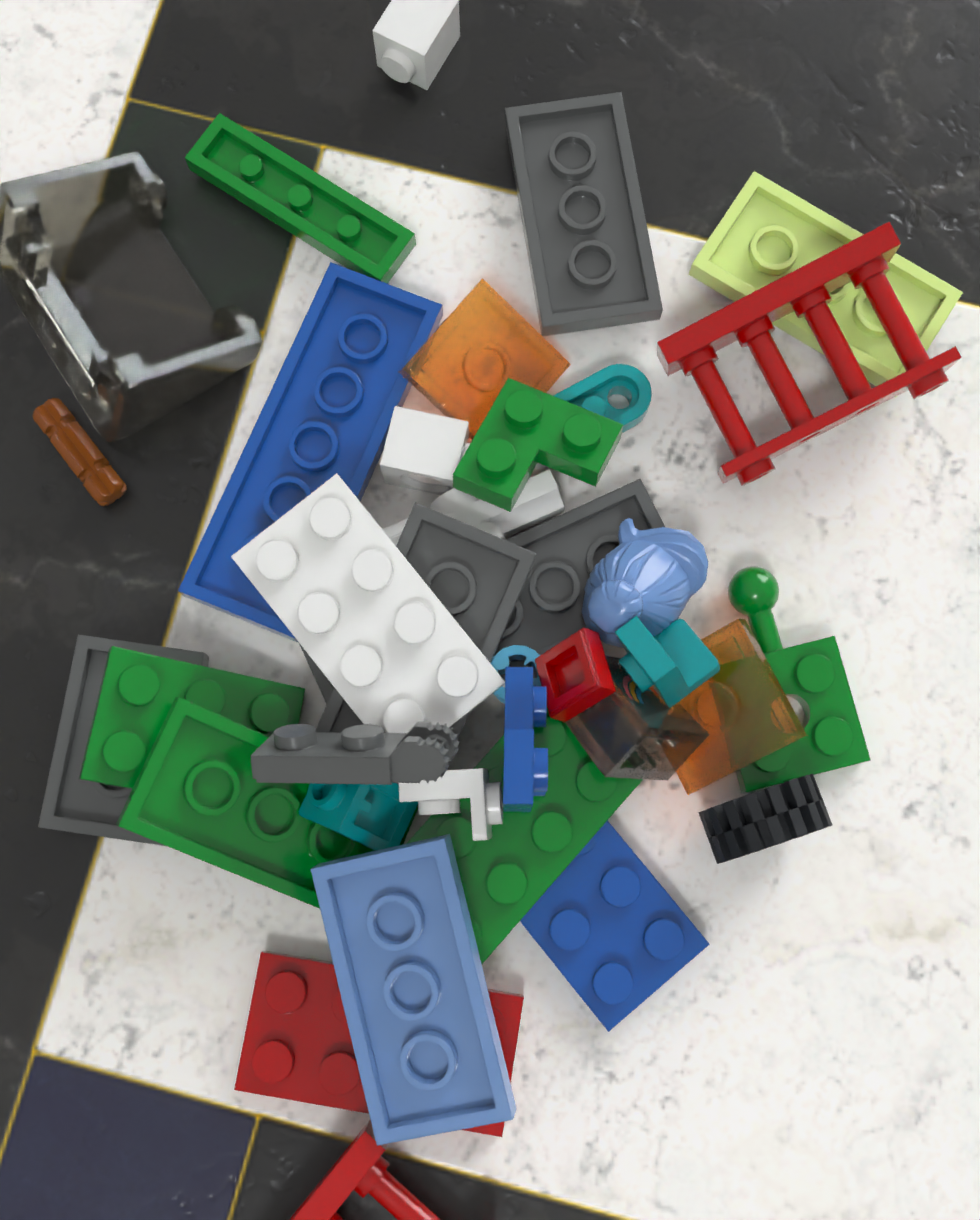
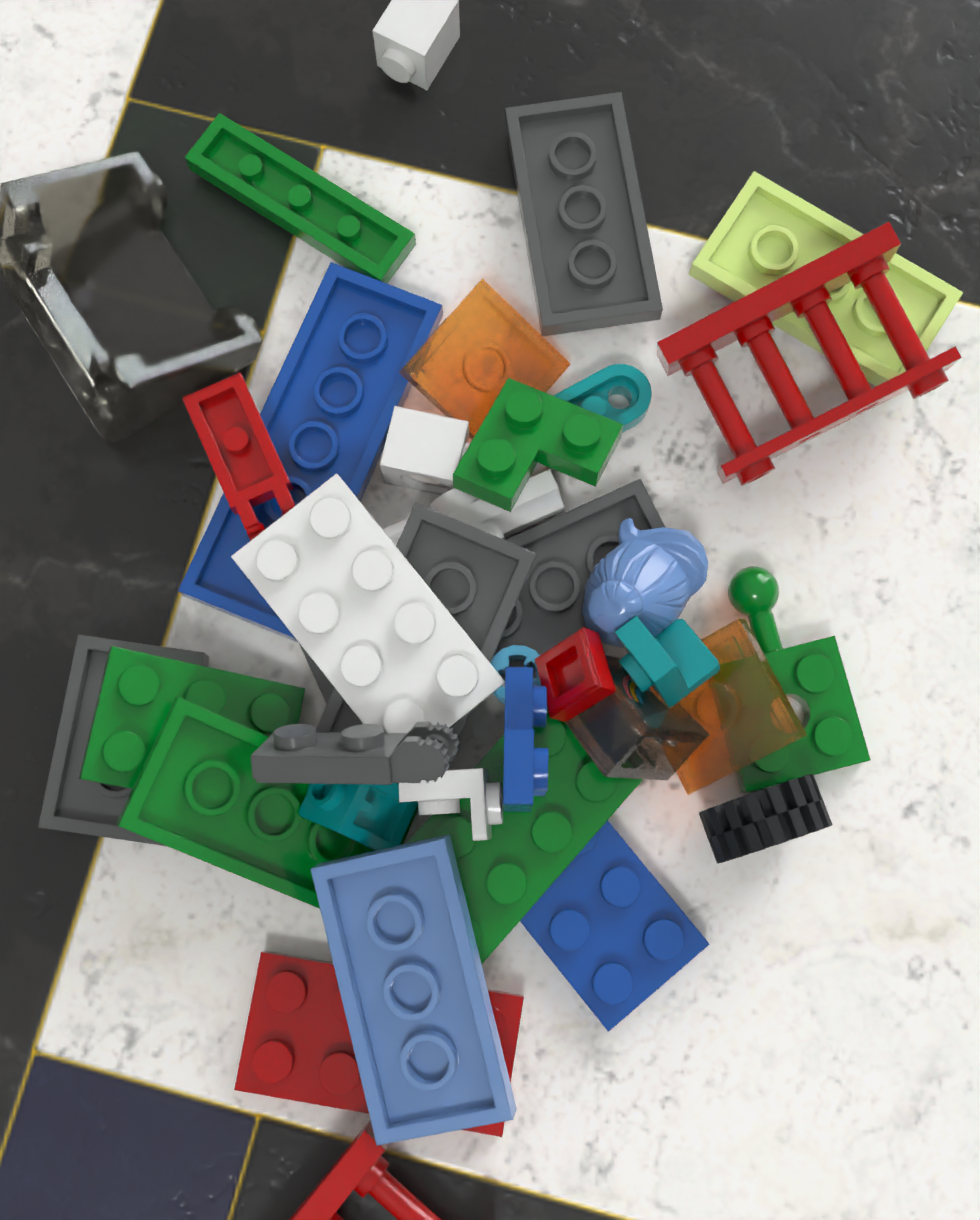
dark orange axle [33,398,127,506] -> none
none -> red hinge [182,372,296,541]

